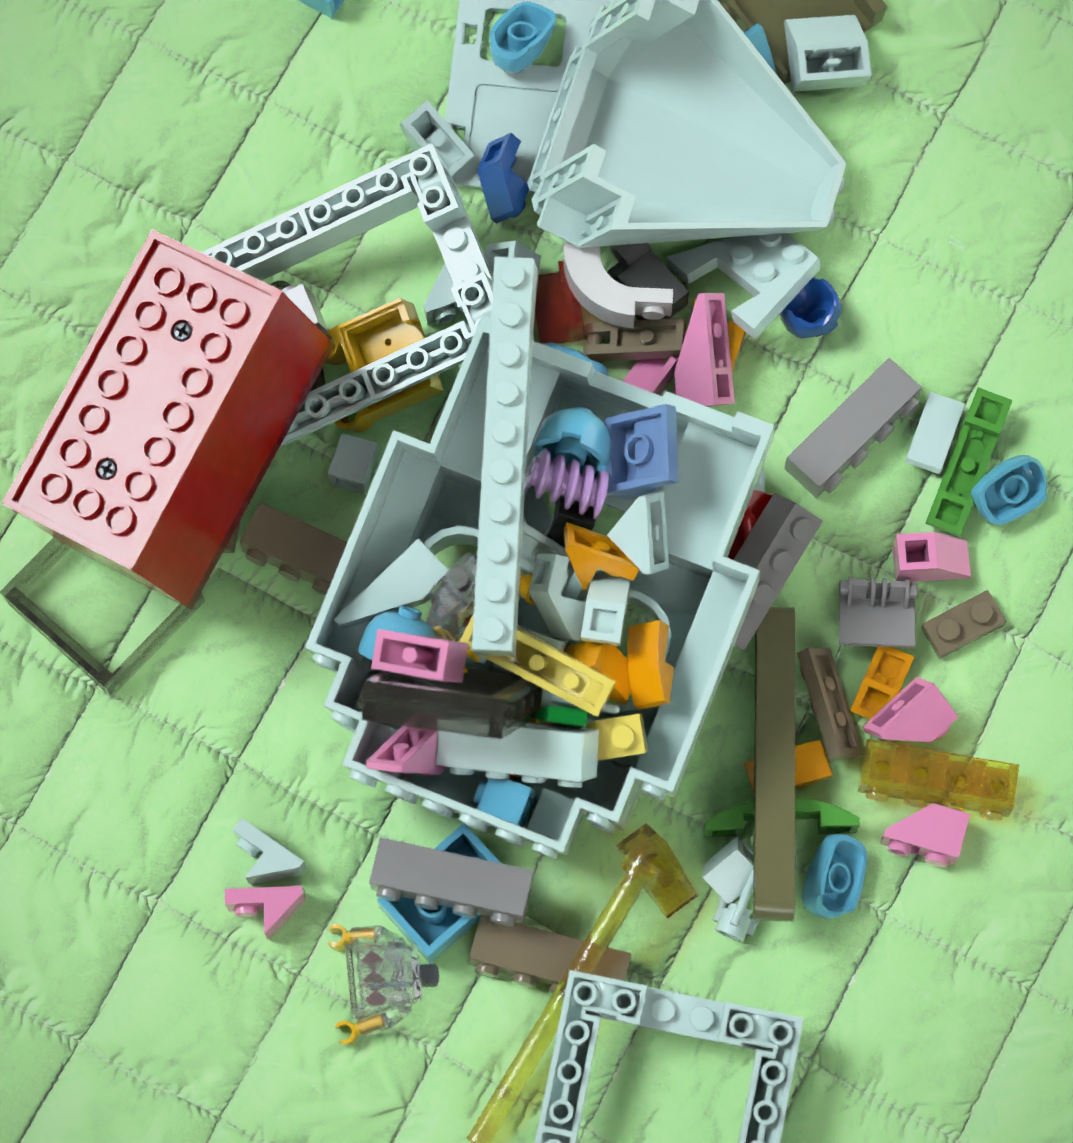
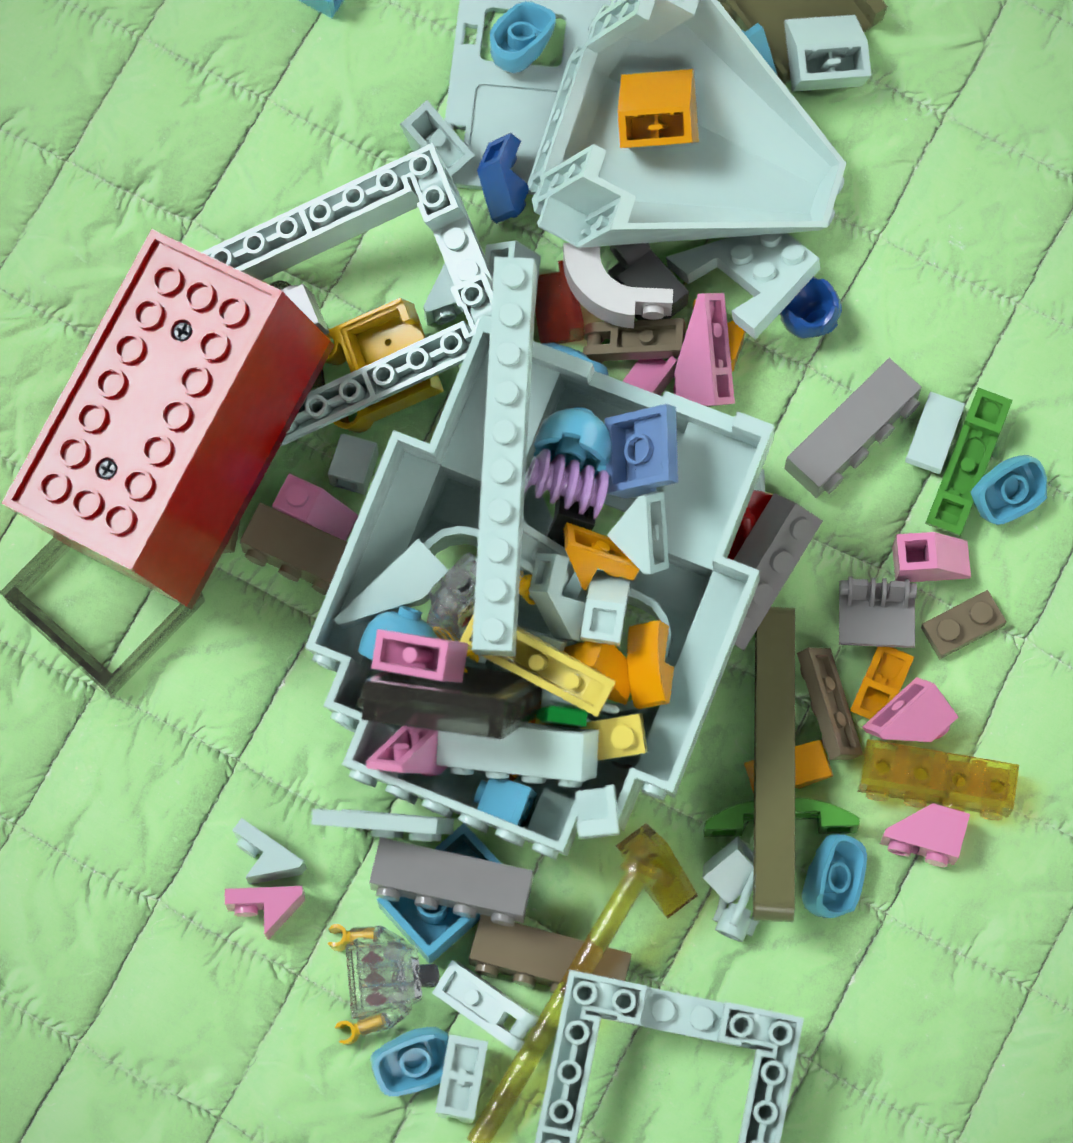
none -> bright pink slope [272,473,358,541]
none -> light aqua wing [311,809,454,842]
none -> medium azure piece [370,1027,449,1097]
none -> light aqua plate [432,960,540,1052]
none -> light aqua hinge [435,1034,488,1124]
none -> light aqua panel [575,785,620,839]
none -> light orange slope [617,69,699,148]

